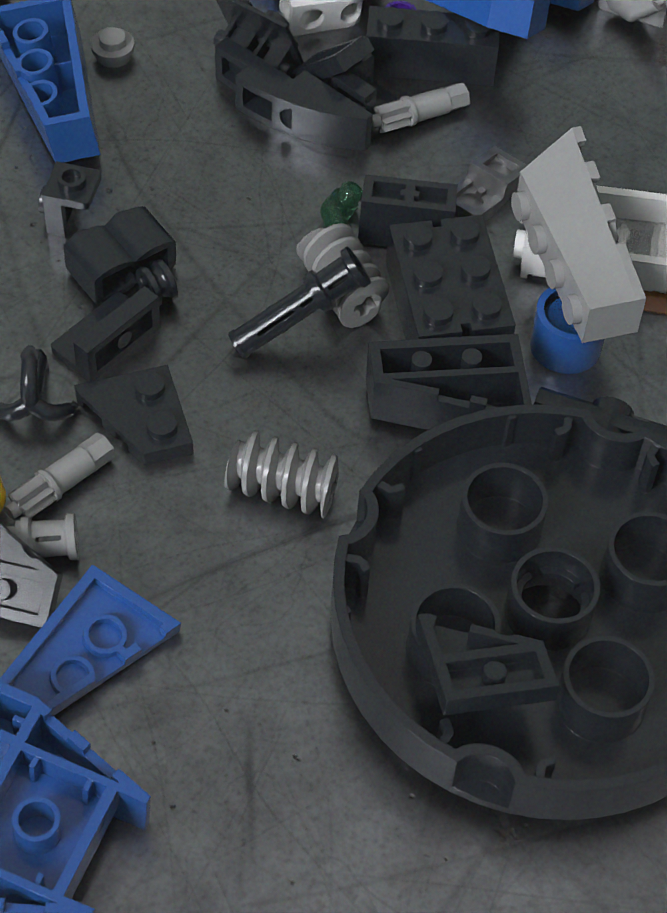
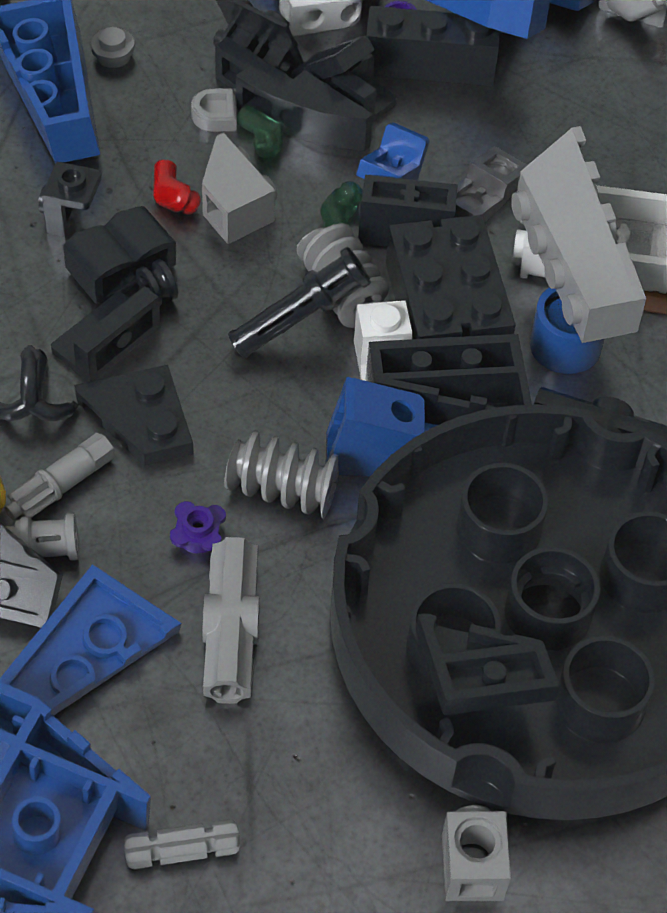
light grey piece [372,82,470,133] -> none
none -> light grey axle [124,819,240,869]
none -> red arm [153,160,201,215]
none -> dark purple plate [170,501,226,554]
none -> light grey tile [191,88,236,132]
none -> light grey slope [202,133,277,244]
none -> light grey piece [202,537,259,704]
none -> clear green arm [237,105,283,158]
none -> blue torso [325,377,438,476]
none -> white window [354,300,412,381]
none -> blue bracket [356,122,430,180]
none -> light grey brick [442,806,511,901]

